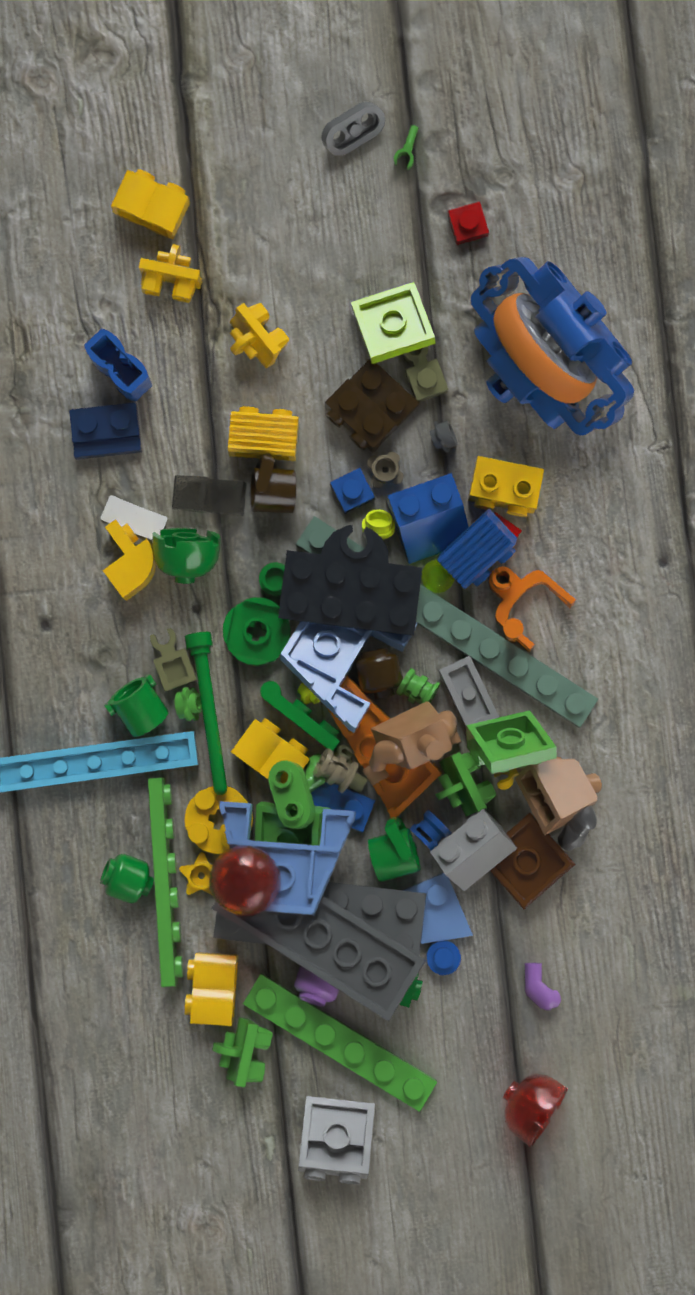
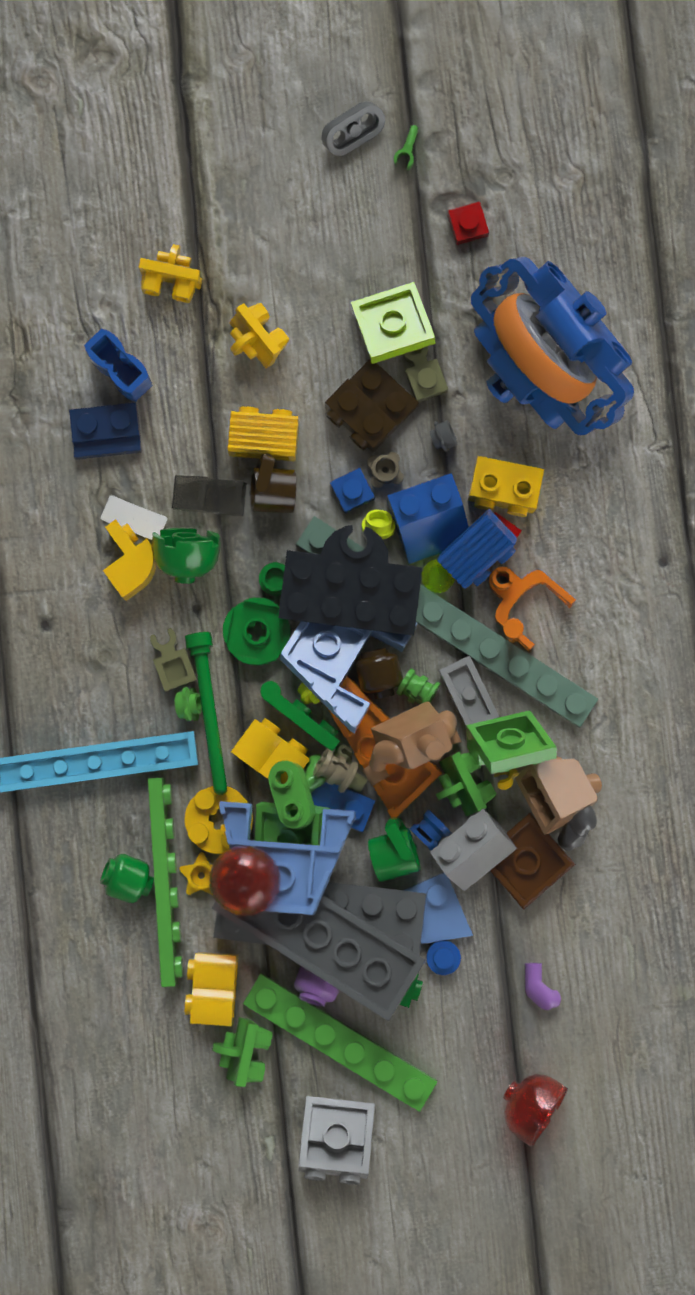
green piece [104,674,169,737] -> none
yellow brick [111,169,190,239] -> none

